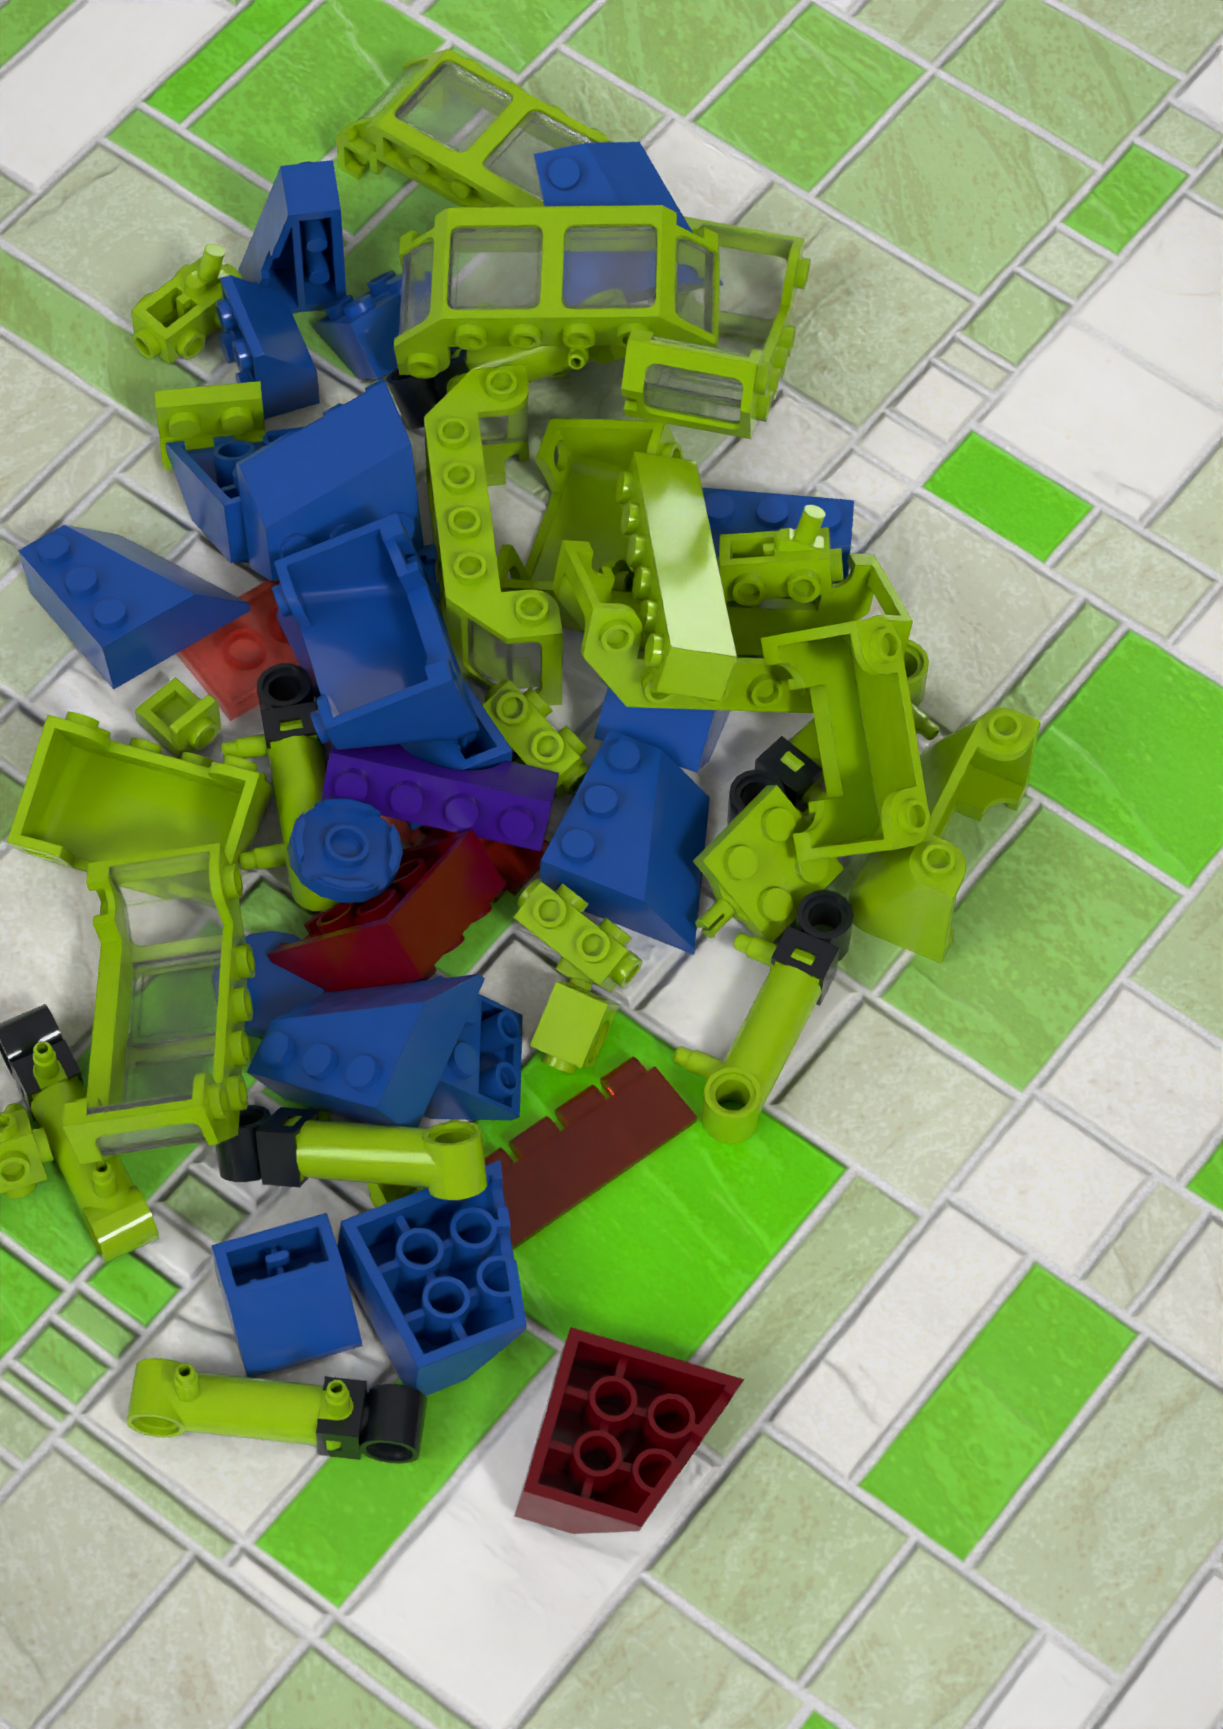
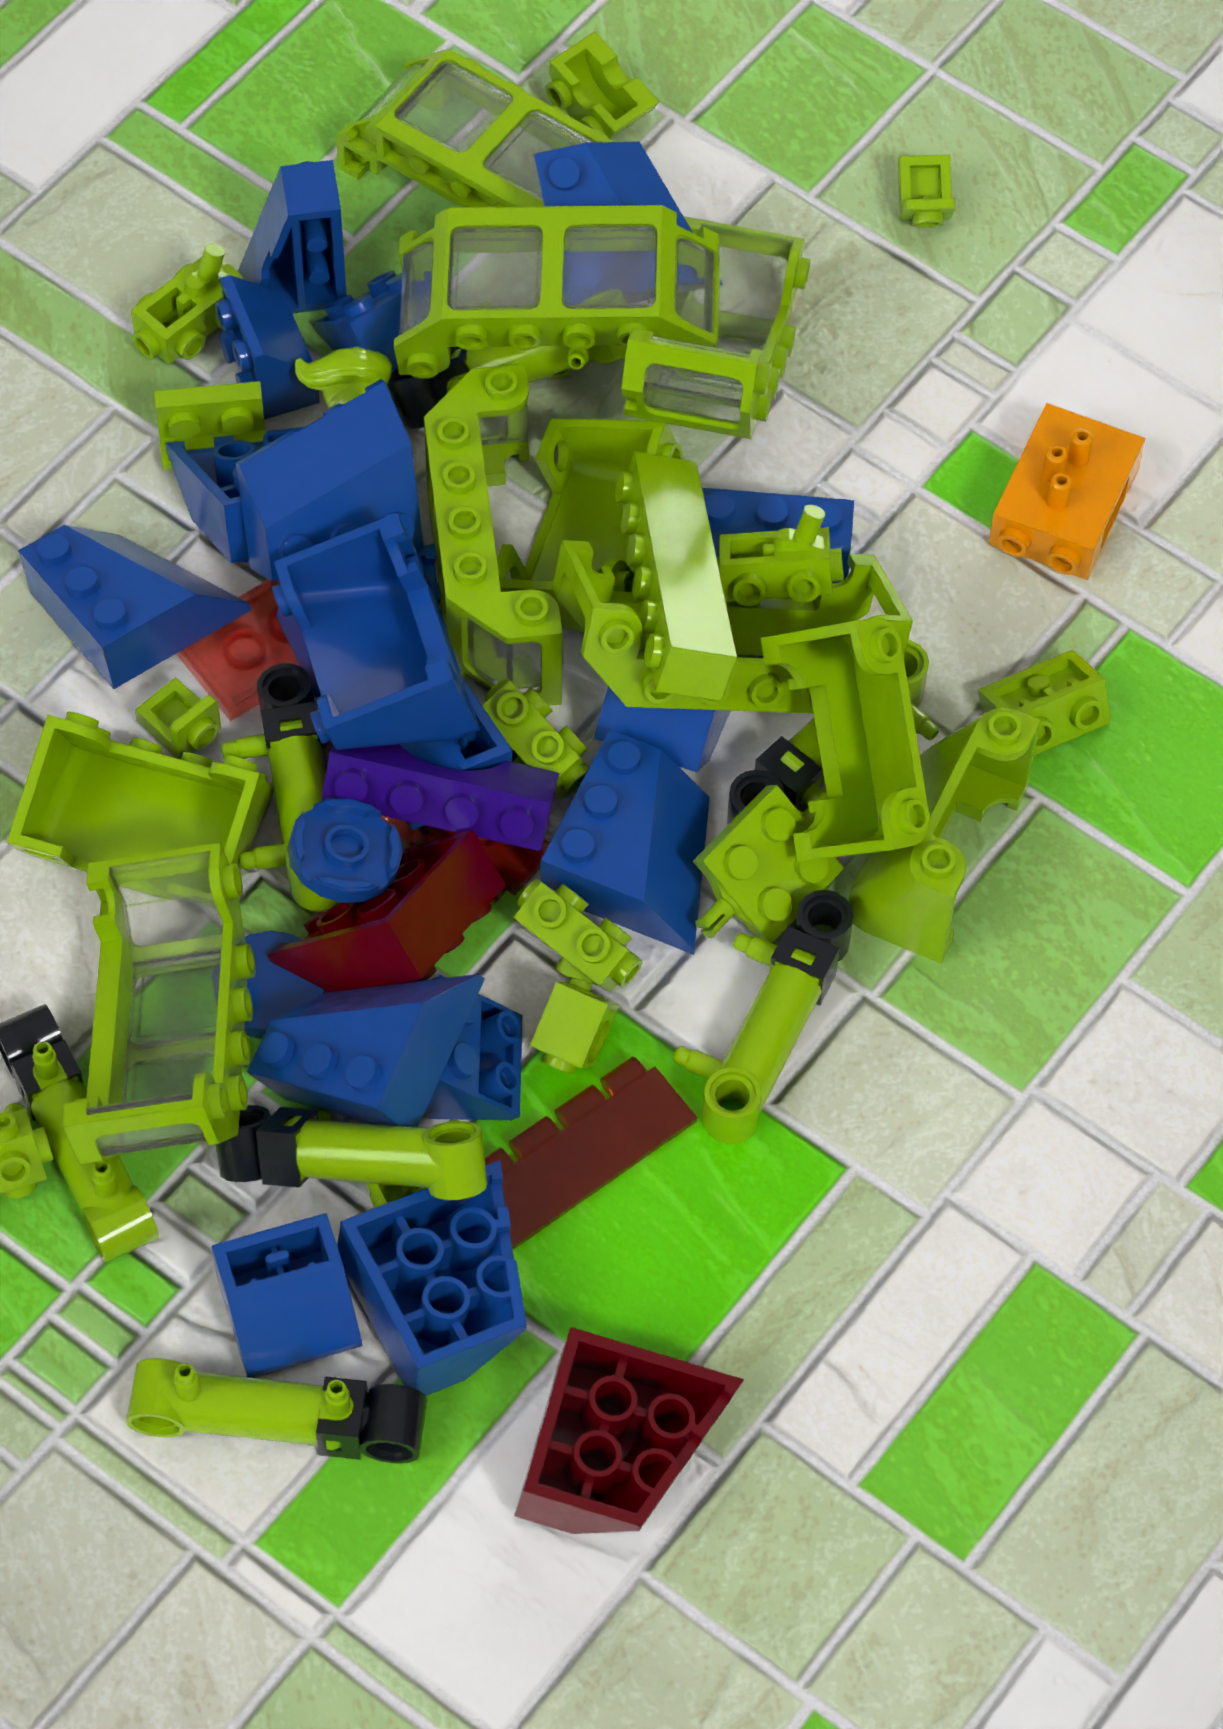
none -> lime hair [295,347,392,409]
none -> lime cylinder [545,31,660,139]
none -> lime bracket [898,154,956,228]
none -> lime bracket [978,649,1111,756]
none -> light orange piece [988,403,1146,580]

